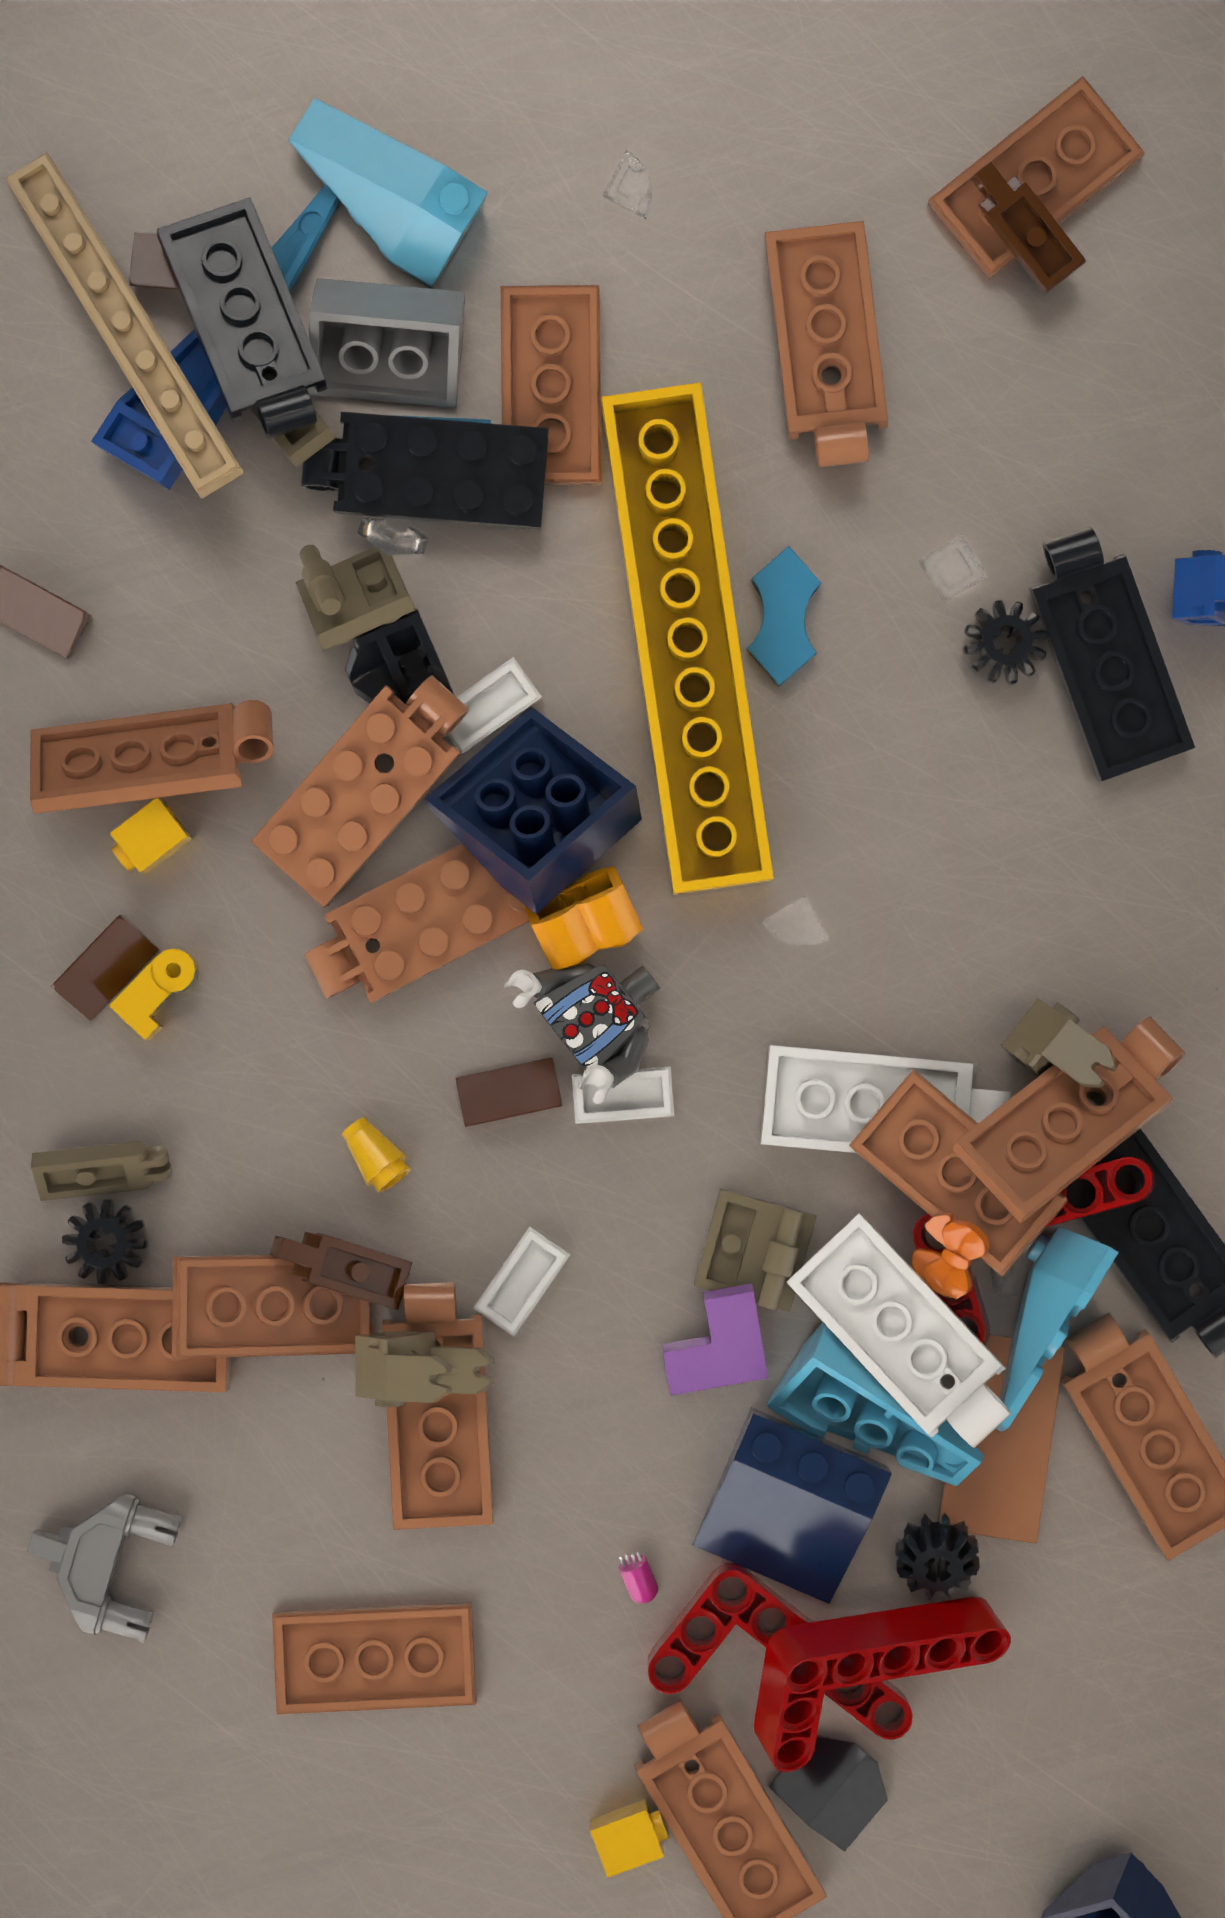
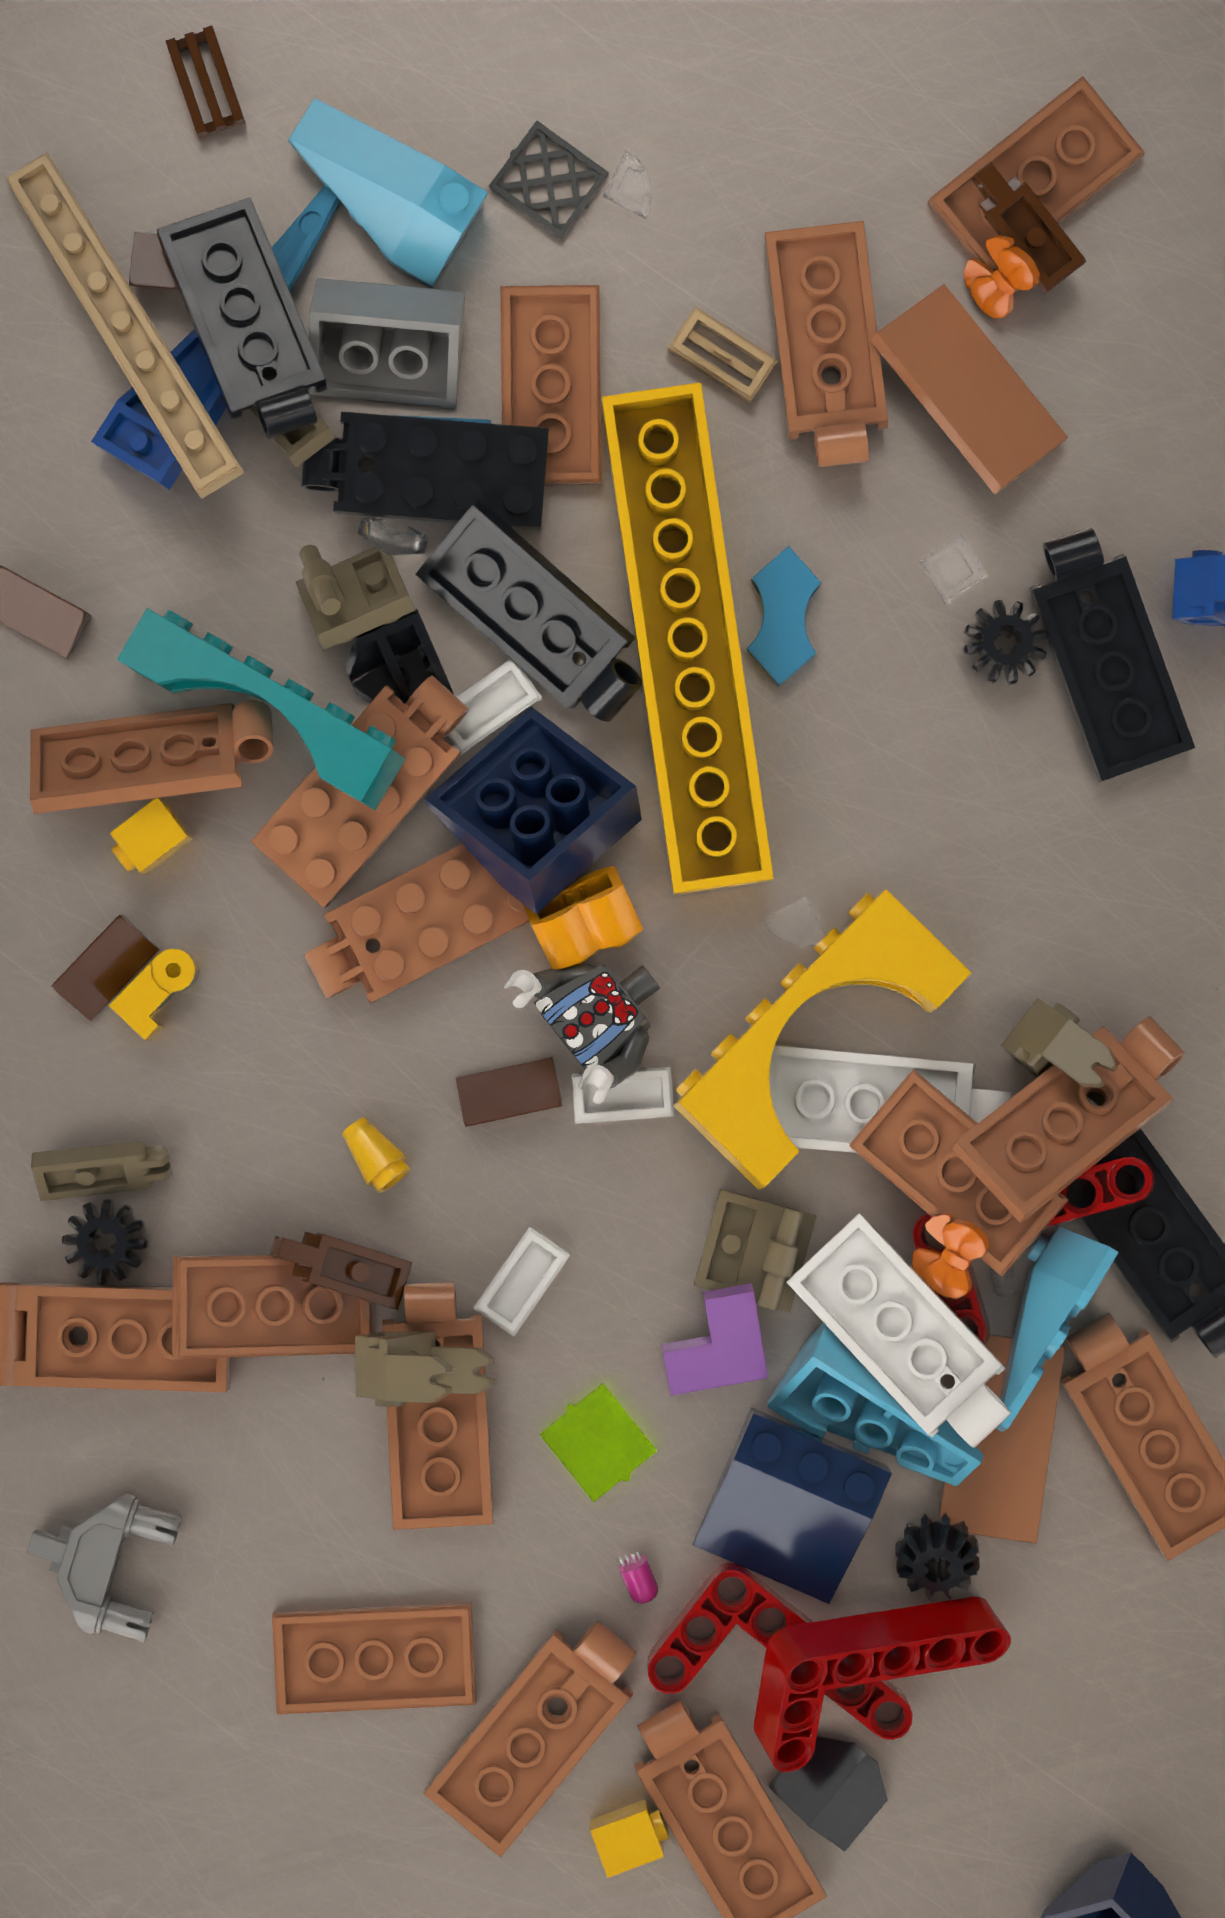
none -> teal arch [117,608,406,811]
none -> reddish brown tile [165,25,246,139]
none -> hinge [415,499,642,722]
none -> nougat hinge [423,1620,637,1857]
none -> dark grey window [489,120,609,240]
none -> clear neon green piece [539,1383,657,1502]
none -> tan tile [668,306,778,404]
none -> yellow arch [673,889,971,1190]
none -> nougat tile [870,284,1068,495]
none -> orange piece [963,235,1040,319]

